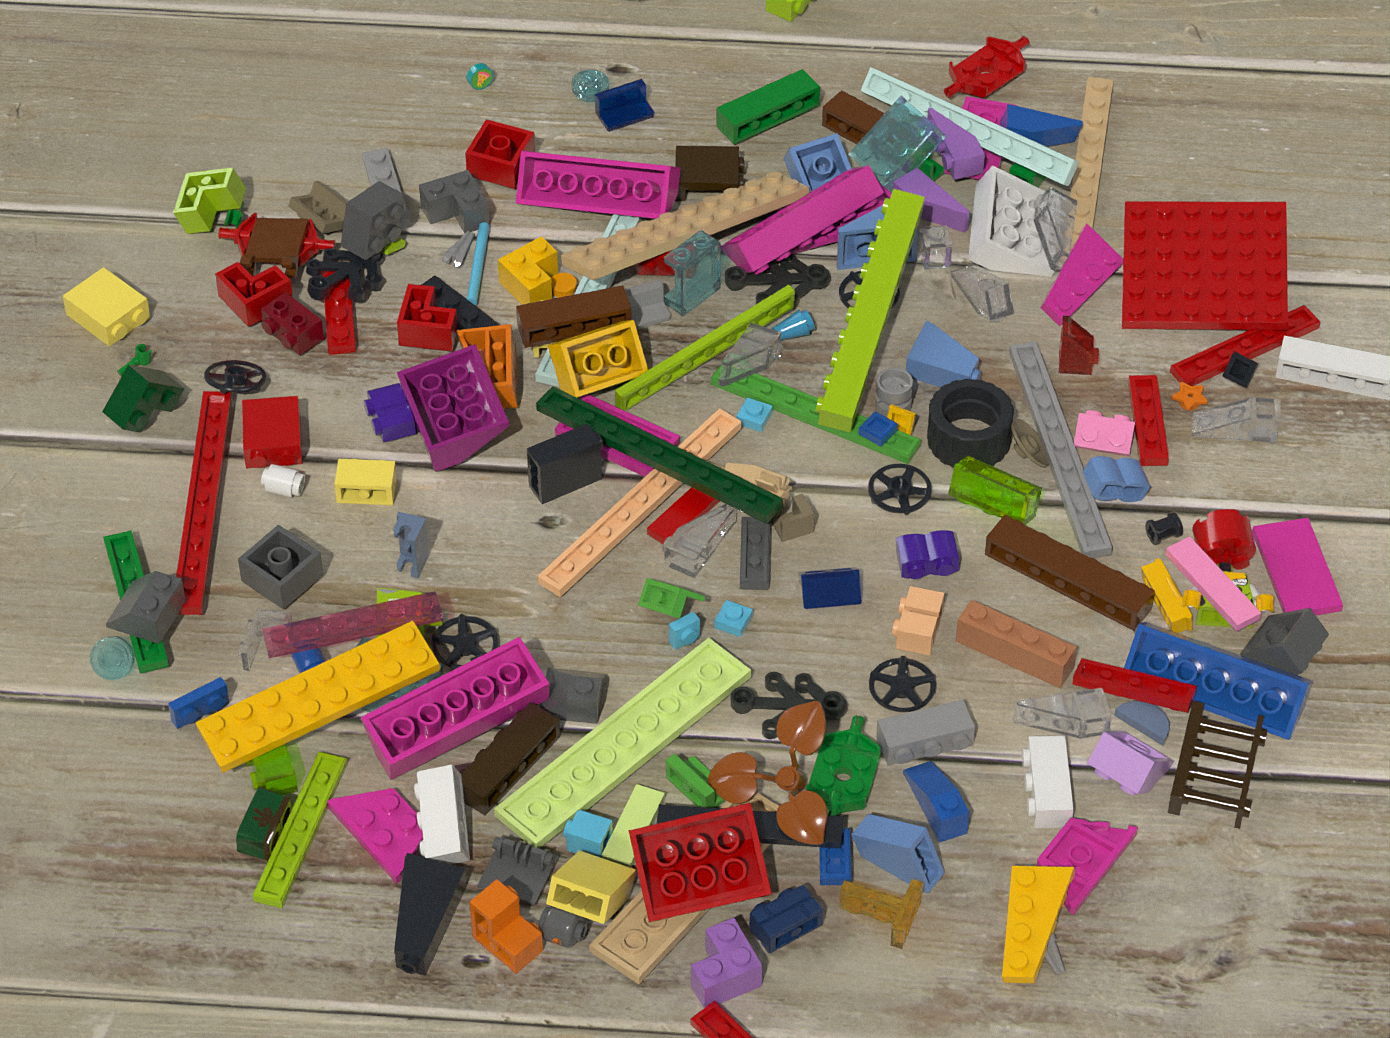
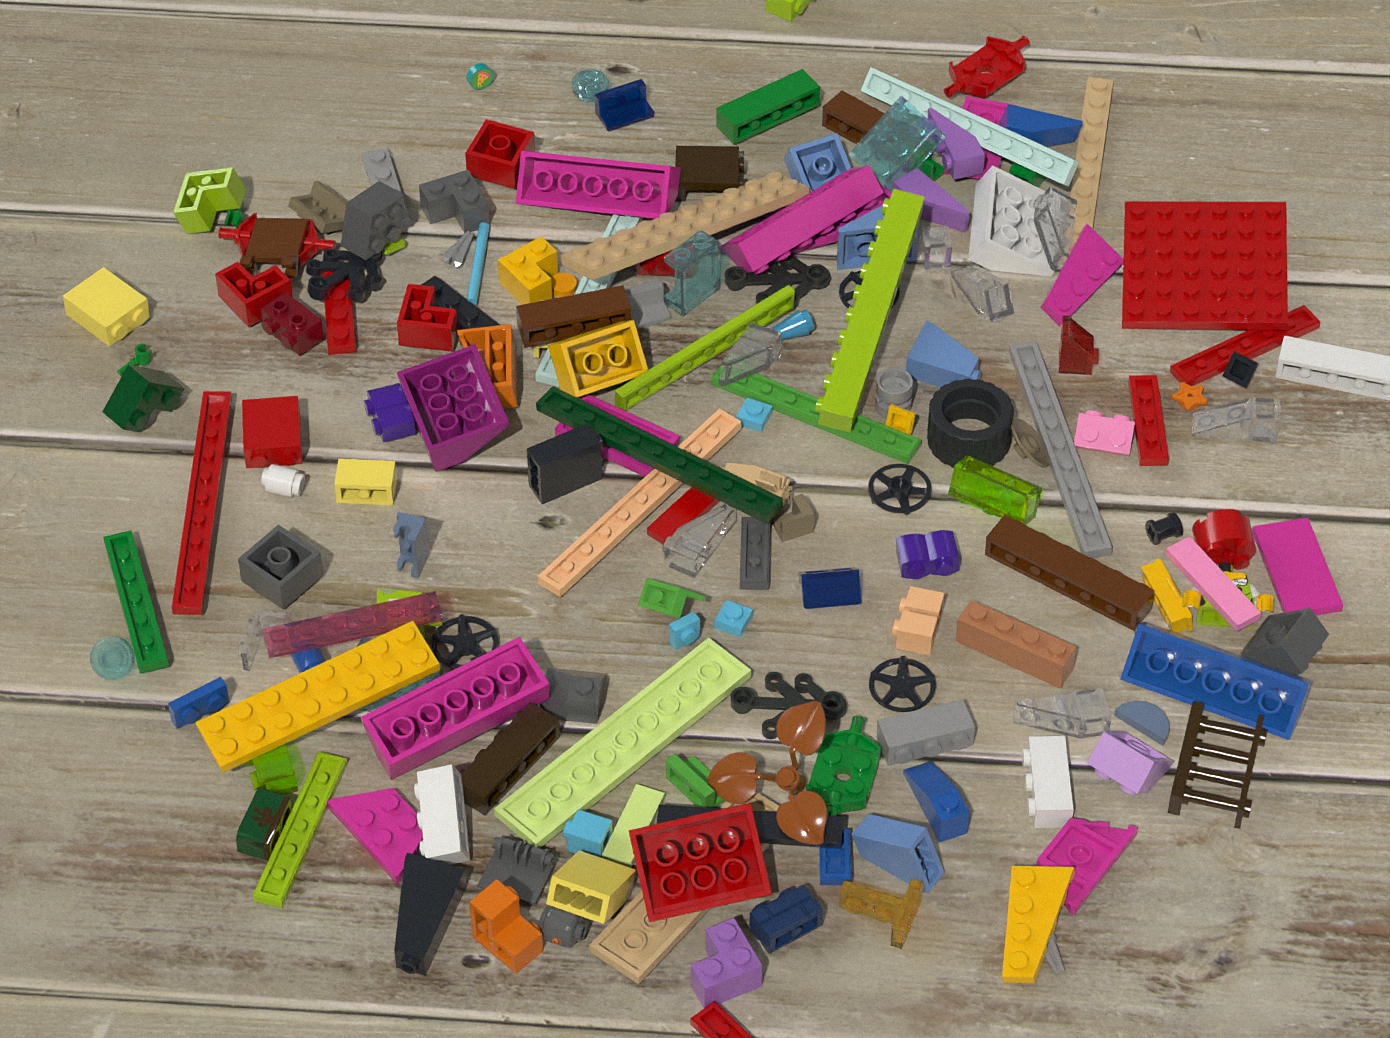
dark grey slope [106,571,186,644] -> none
black wheel [204,360,267,394] -> none
blue tile [858,411,898,447] -> none
red plate [1072,658,1197,713] -> none
medium blue brick [1083,456,1151,502] -> none

